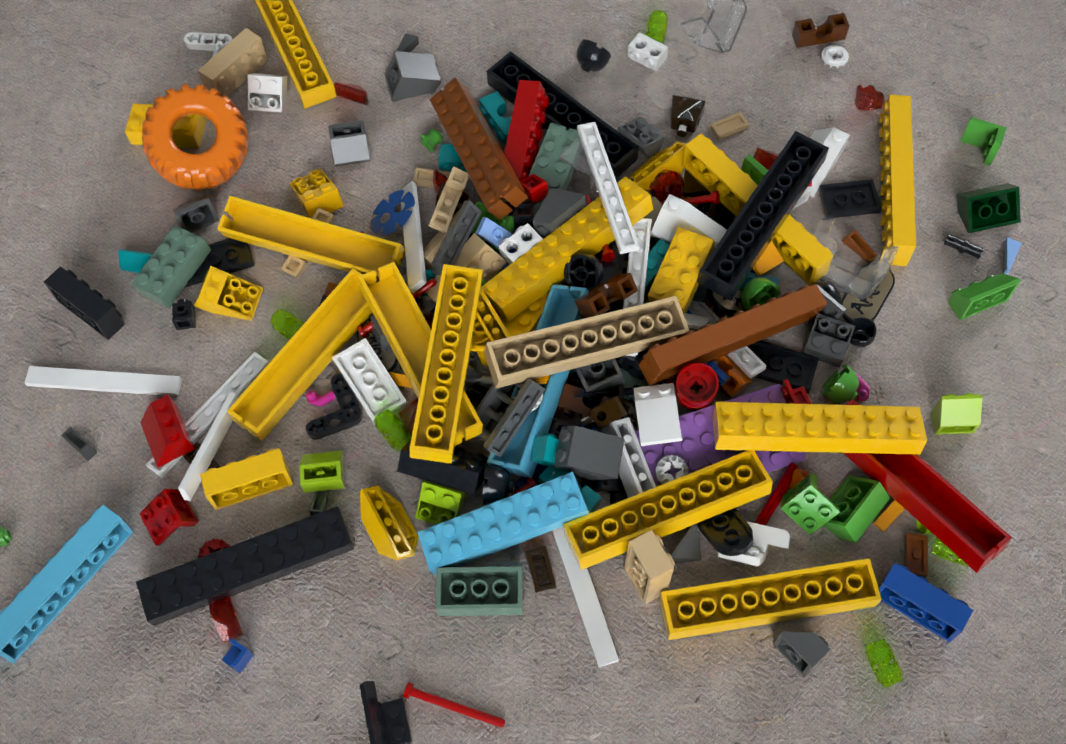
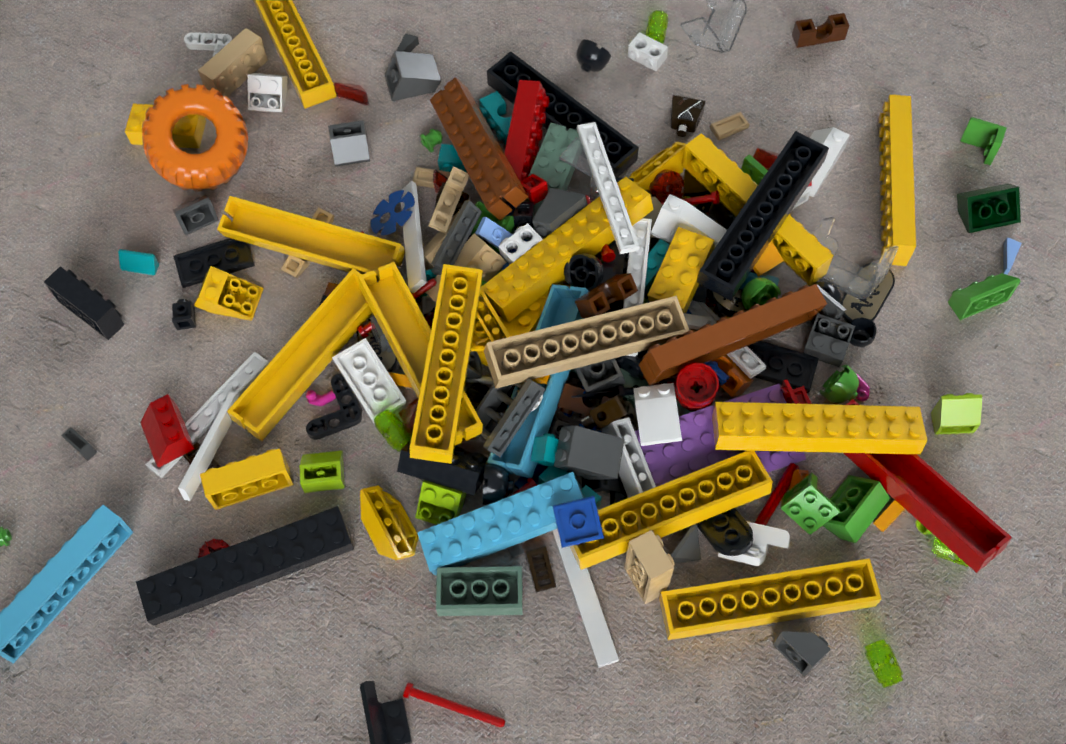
white tile [25,366,182,397] -> none
sand green brick [131,225,211,309] -> none
red bracket [140,489,199,546] -> none
clear red slope [209,596,243,644] -> none
blue panel [222,638,254,673] -> none
clear neon green piece [270,309,305,340] -> none
yellow slope [289,169,344,219] -> none
dark grey piece [309,490,330,516] -> none
dark grey slope [617,117,666,158] -> none
white gear [656,455,688,484] -> none
black plate [819,179,882,219] -> none
white gear [821,45,849,69] -> none
dark orange piece [841,230,878,263] -> none
clear red hair [855,85,884,111] -> none
blue brick [878,563,974,643] -> none
dark orange plate [904,533,928,578] -> none
black pin [944,234,984,259] -> none
none -> blue tile [552,496,604,548]

